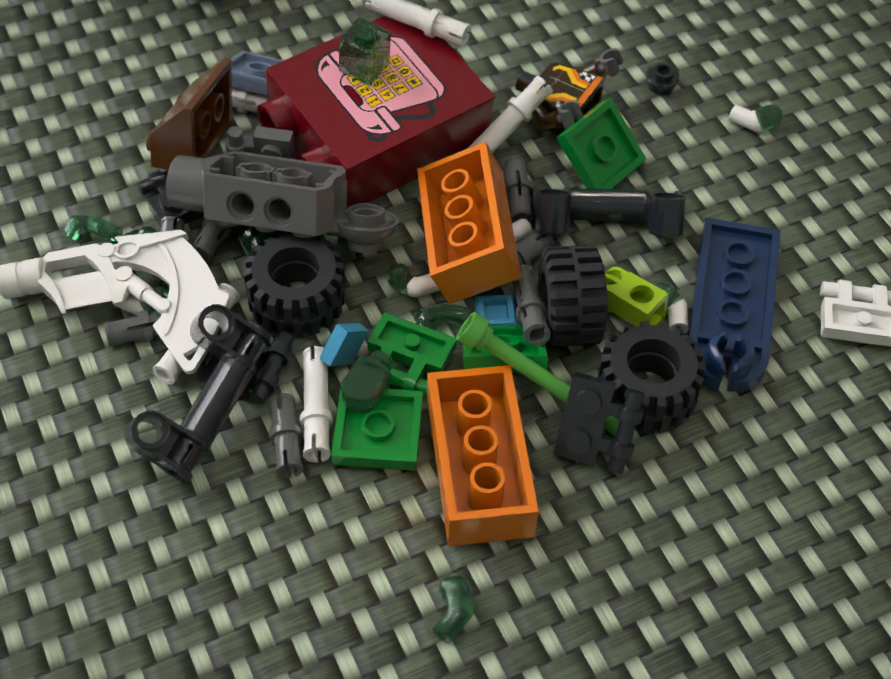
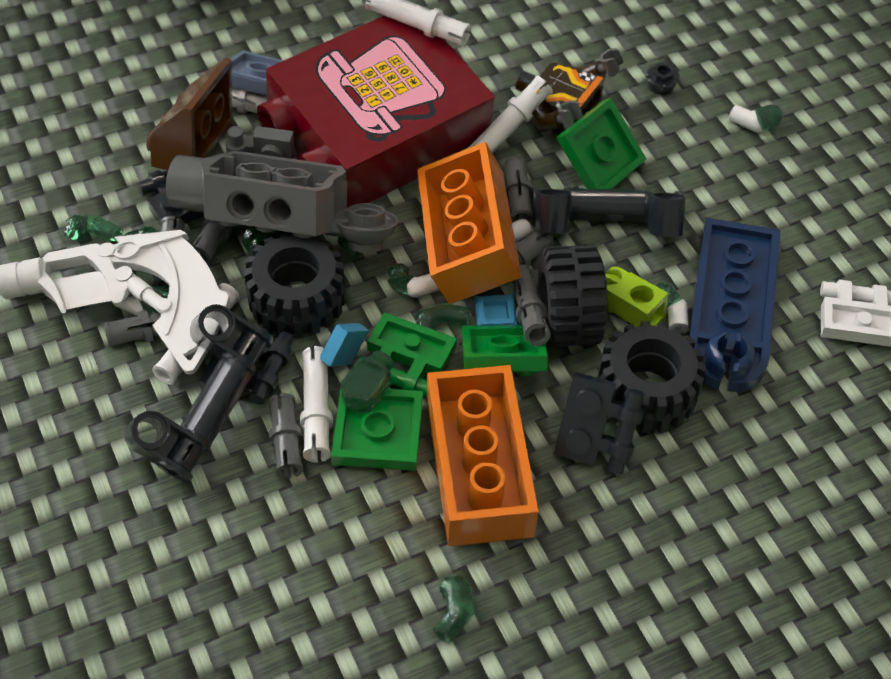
clear green brick [339,17,391,86] -> none
bright green piece [456,311,620,436] -> none

